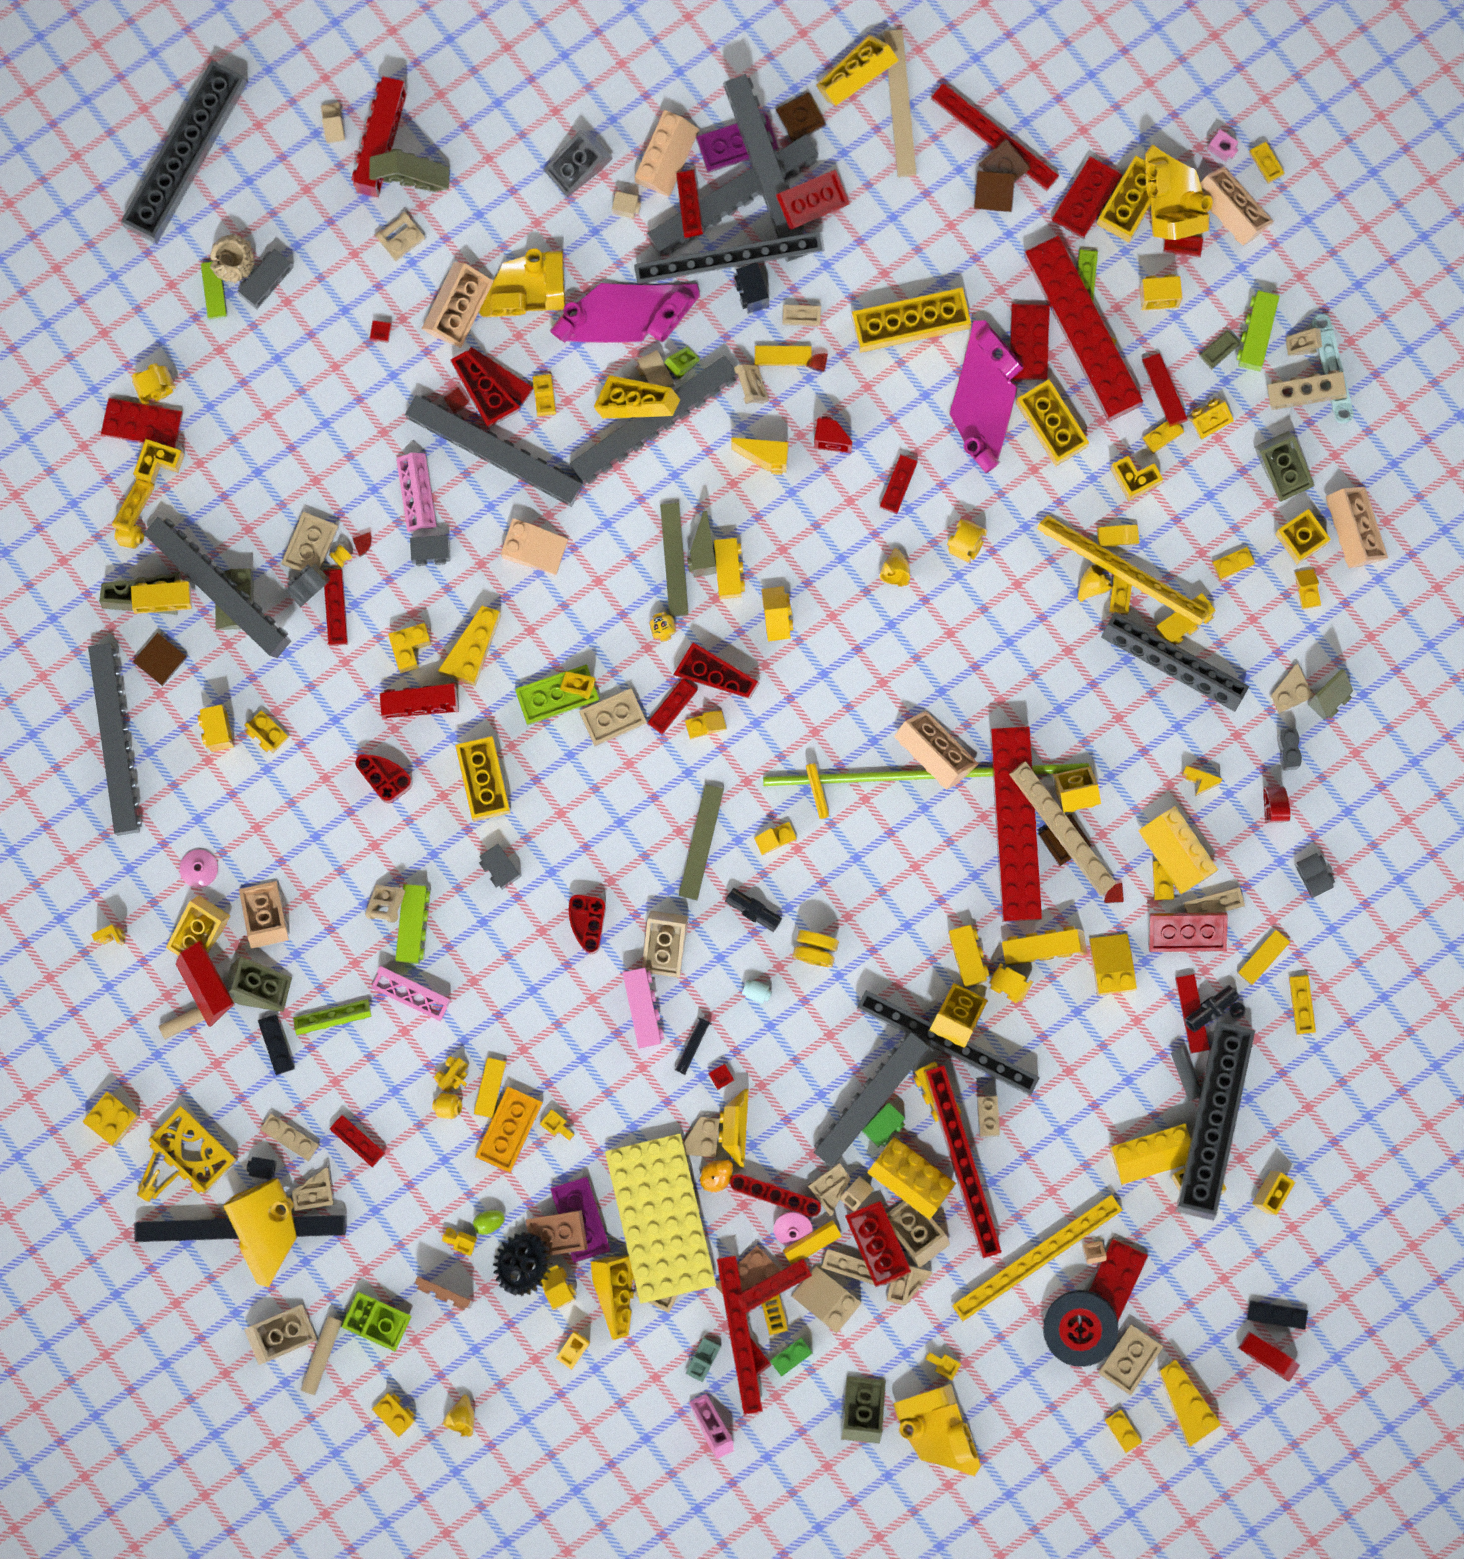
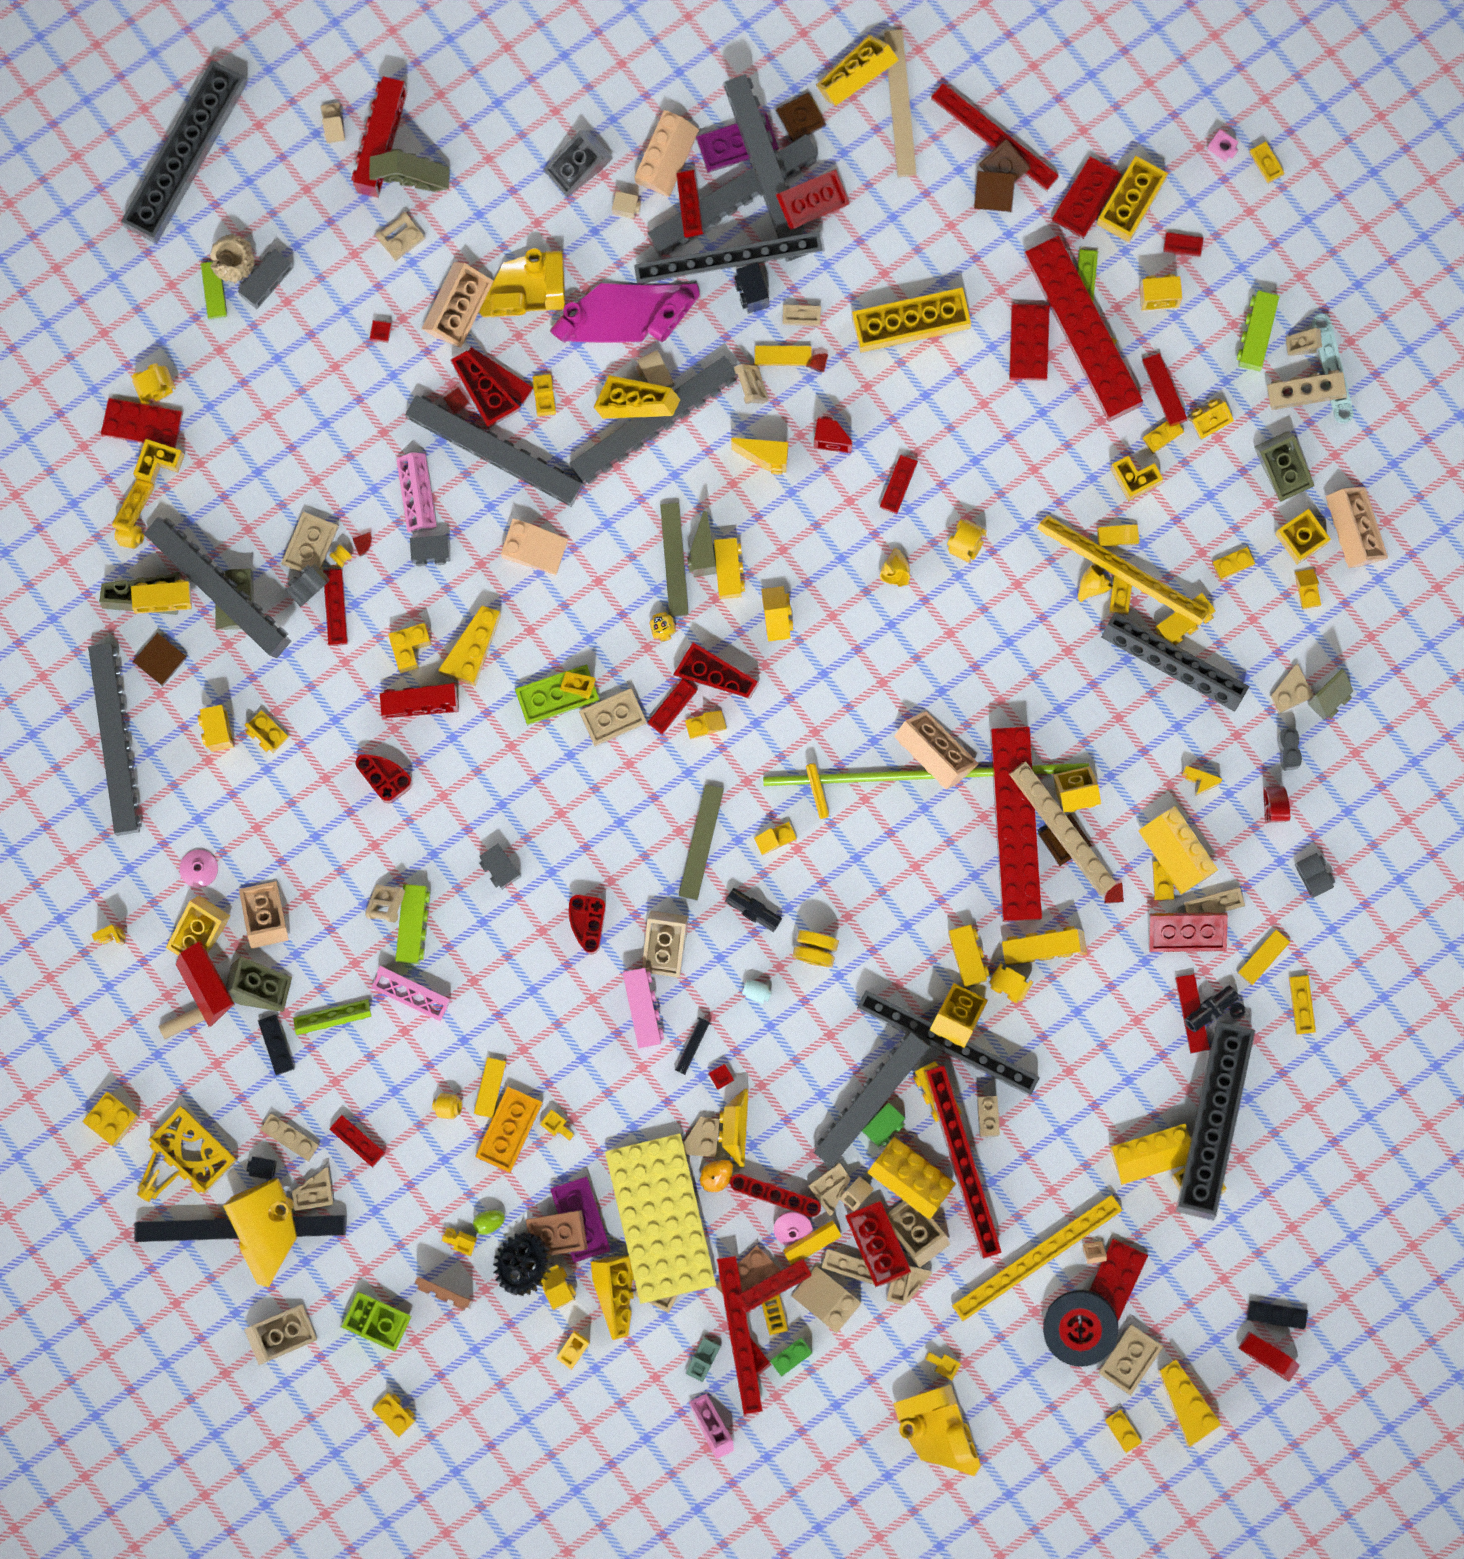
tan piece [301,1316,342,1395] -> none
yellow hips [434,1056,469,1093] -> none
yellow hat [443,1394,475,1437] -> none
yellow brick [455,736,511,822] -> none
lime slope [664,346,701,379] -> none
olive slope [841,1376,886,1444] -> none
dark pink panel [949,320,1024,473] -> none
yellow brick [1016,379,1089,467] -> none
yellow slope [1089,934,1137,996] -> none
yellow panel [1145,145,1213,240] -> none
dark grey piece [1171,1048,1201,1101] -> none
olive tile [1199,330,1240,370] -> none
light nougat slope [1200,166,1274,245] -> none
yellow brick [1252,1170,1296,1216] -> none

